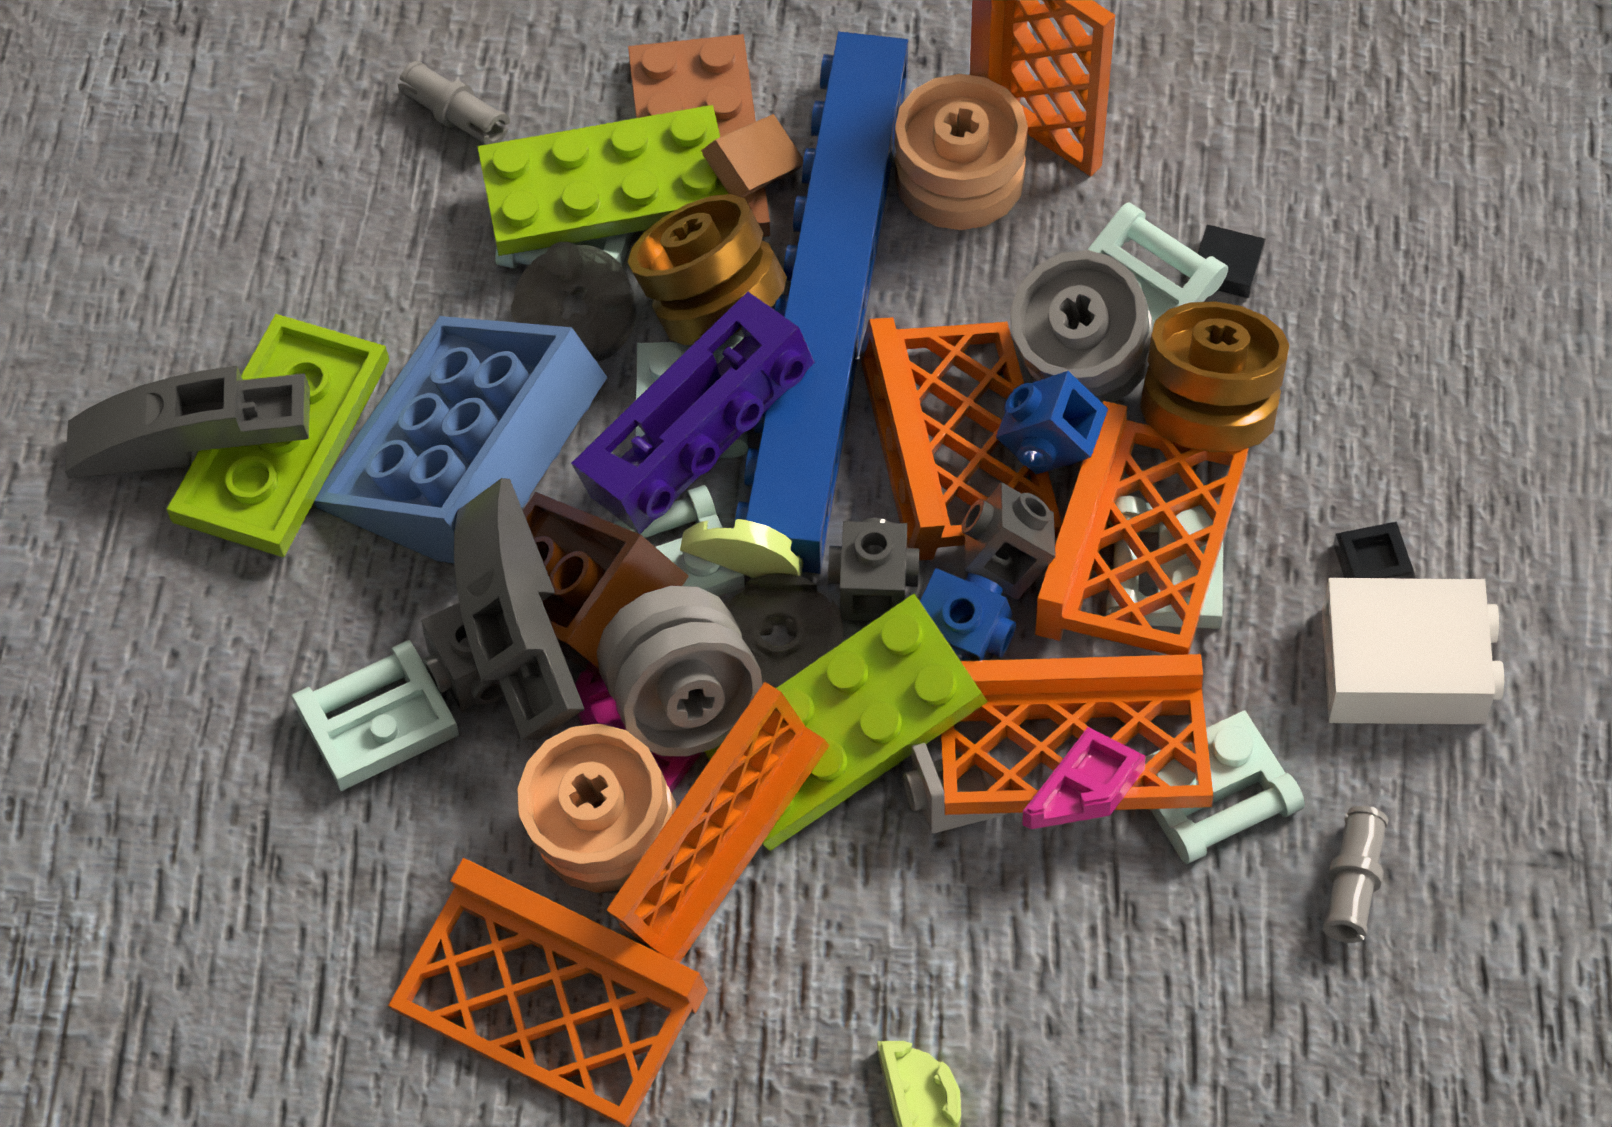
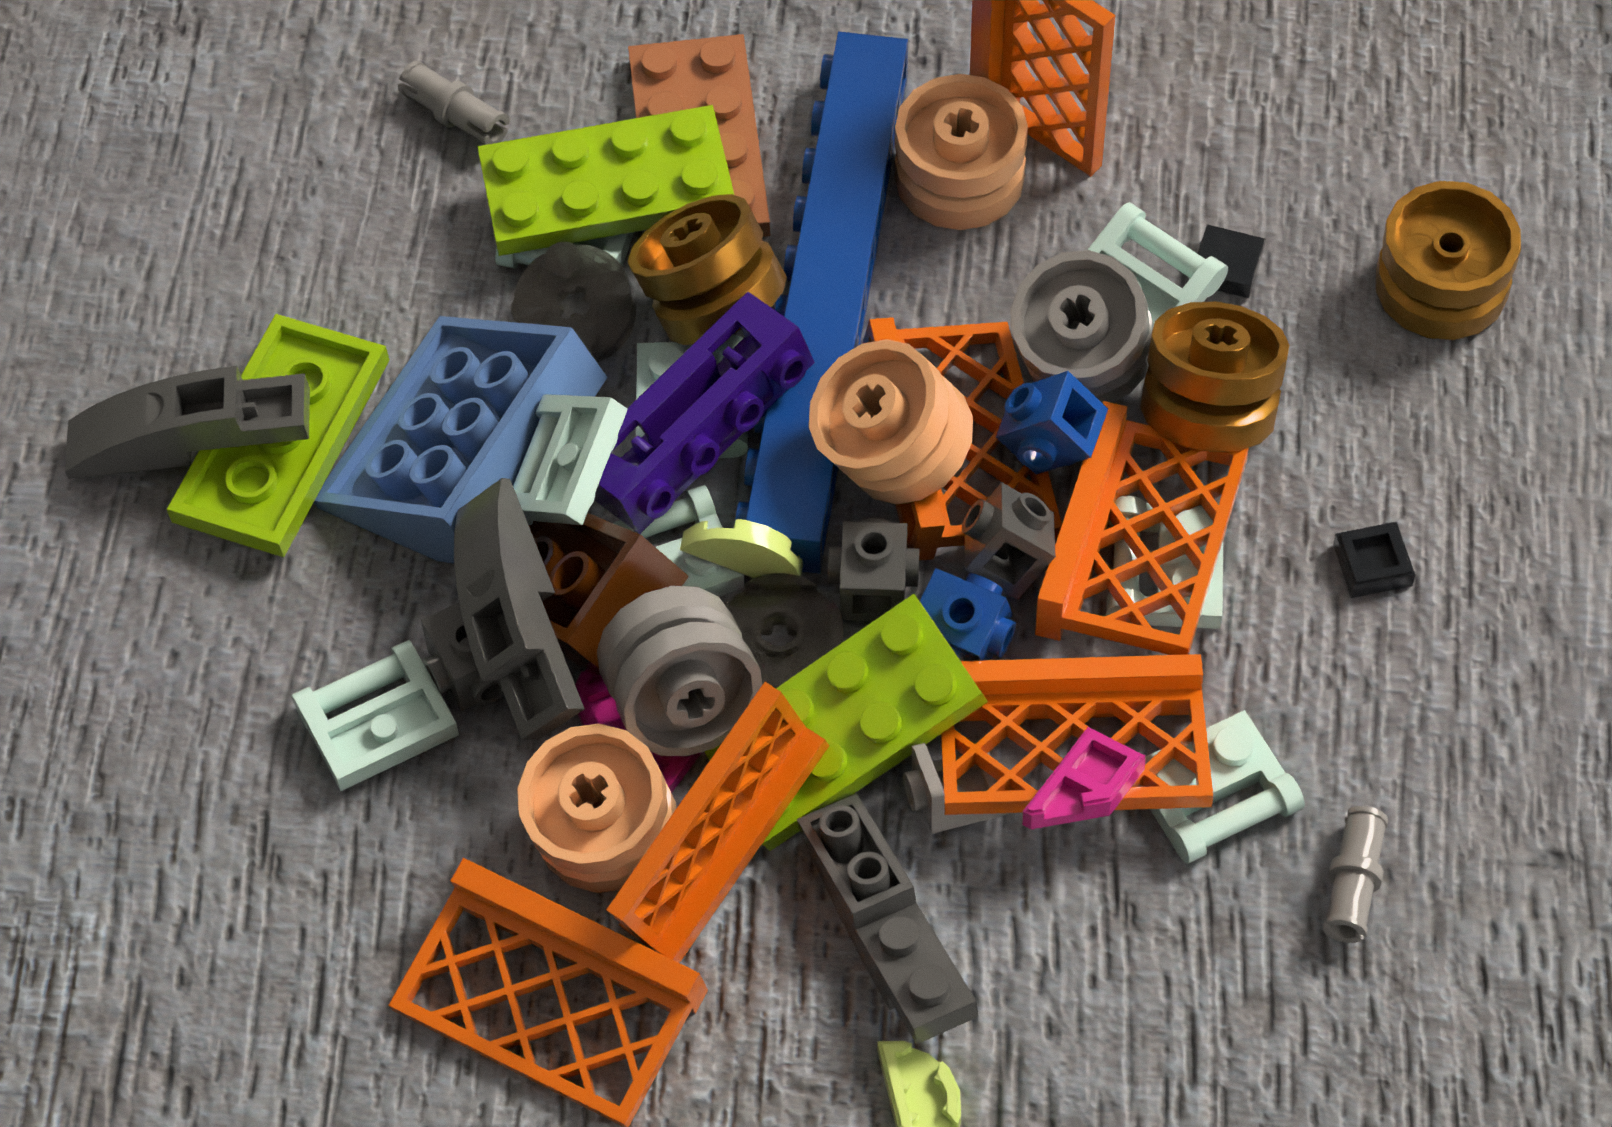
medium nougat tile [701,114,803,198] -> none
white brick [1322,578,1504,725] -> none
none -> light aqua plate [513,394,628,525]
none -> dark grey slope [797,793,979,1044]
none -> light nougat wheel [809,339,973,504]
none -> pearl gold wheel [1376,181,1521,340]

